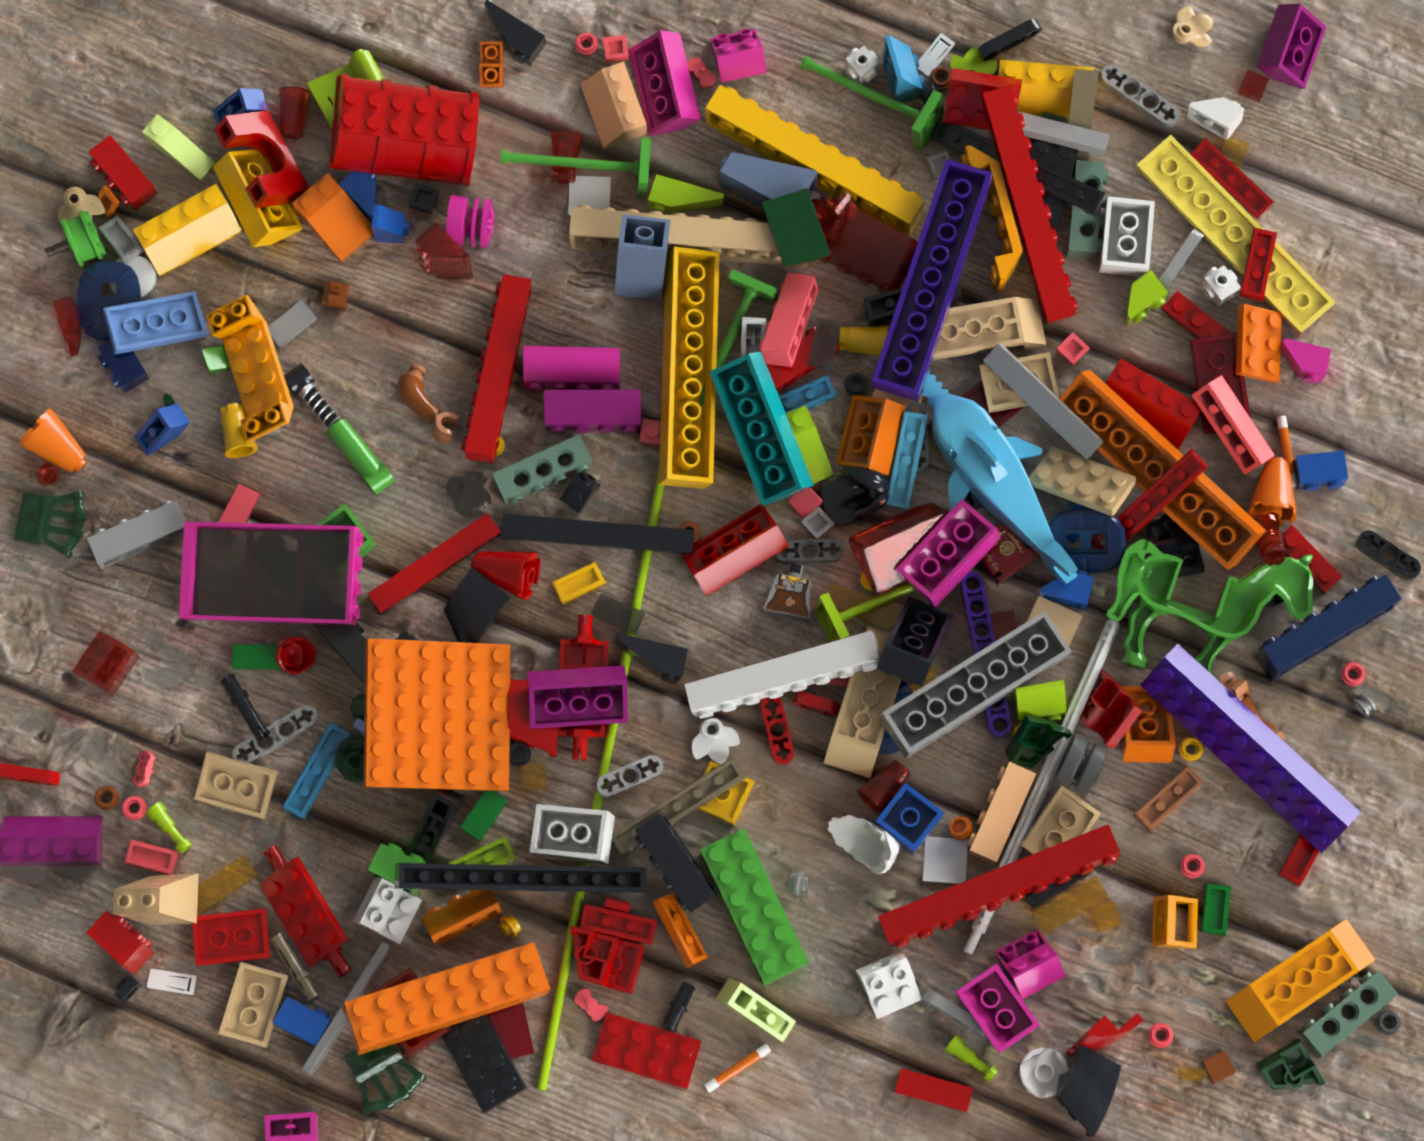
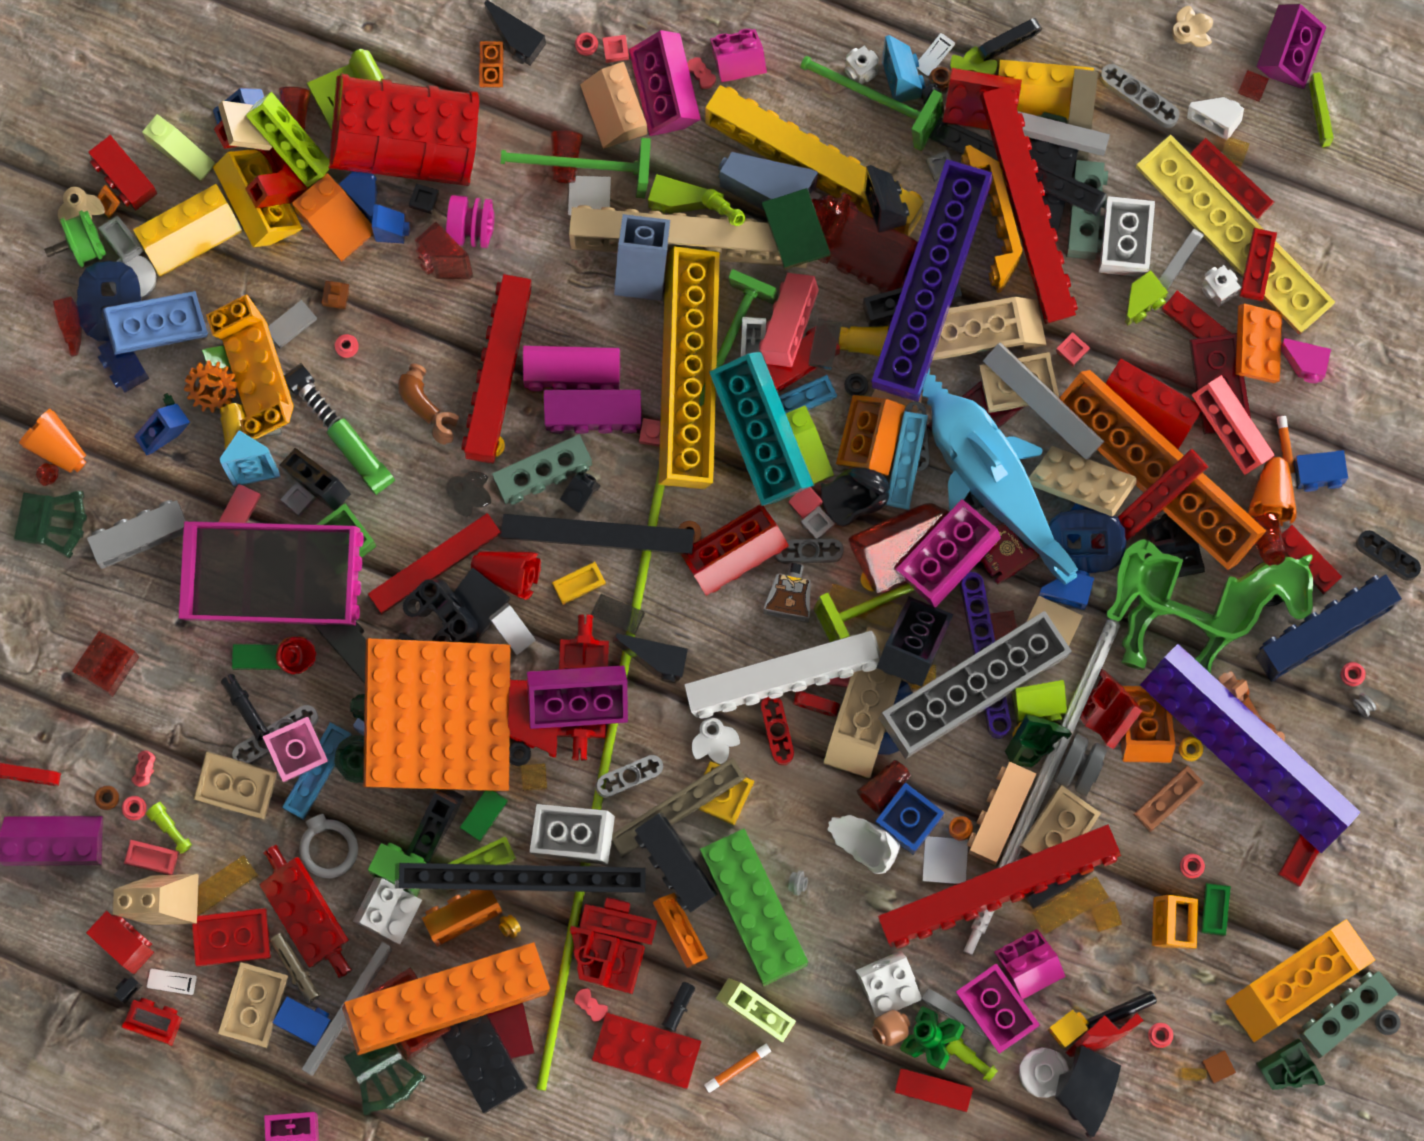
none -> red window [122,997,183,1046]
none -> orange gear [184,360,237,413]
none -> tan tile [218,101,272,150]
none -> medium azure slope [220,430,280,487]
none -> lime brick [246,92,330,188]
none -> bright pink slope [263,717,328,782]
none -> black slope [279,448,351,511]
none -> light grey tile [280,482,315,517]
none -> light grey piece [299,814,358,878]
none -> coral plate [335,334,359,358]
none -> black beam [403,579,478,643]
none -> light grey tile [489,603,536,655]
none -> lime piece [702,189,745,226]
none -> black slope [864,165,909,233]
none -> nougat head [872,1010,910,1047]
none -> green plant [900,1006,965,1070]
none -> yellow brick [1048,1010,1088,1049]
none -> black axle [1087,991,1157,1029]
none -> lime tile [1308,72,1334,147]

